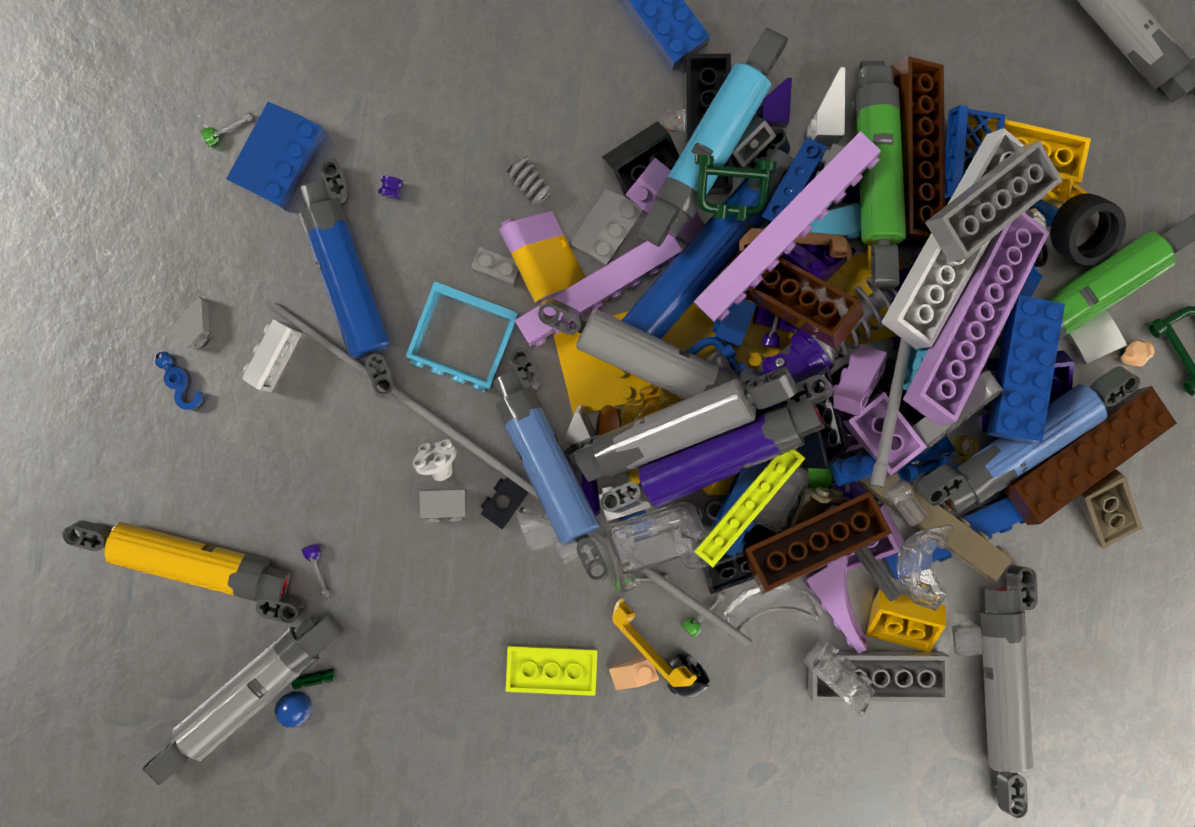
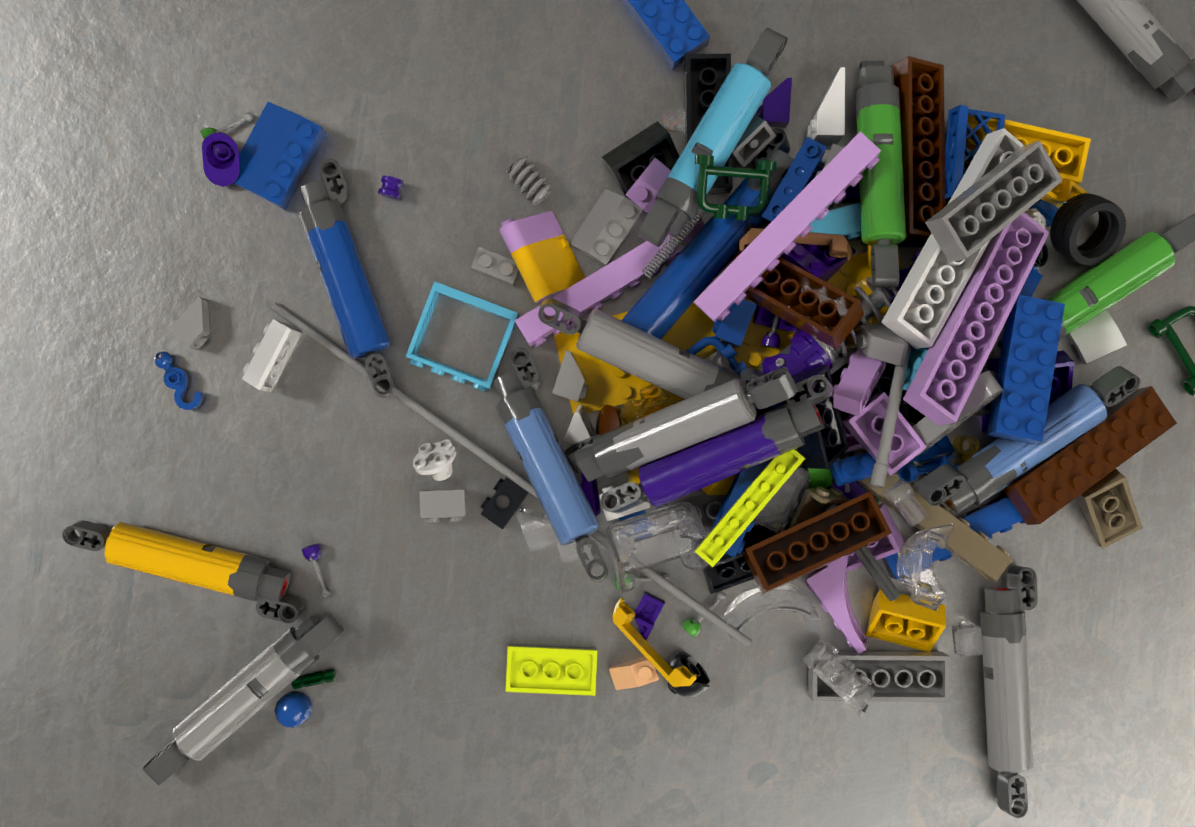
light nougat rock [1121,340,1155,367] -> none
none -> dark purple piece [202,132,240,187]
none -> light grey slope [552,350,589,402]
none -> dark purple slope [635,591,665,640]
none -> light grey piece [642,207,706,279]
none -> light grey slope [856,324,908,366]

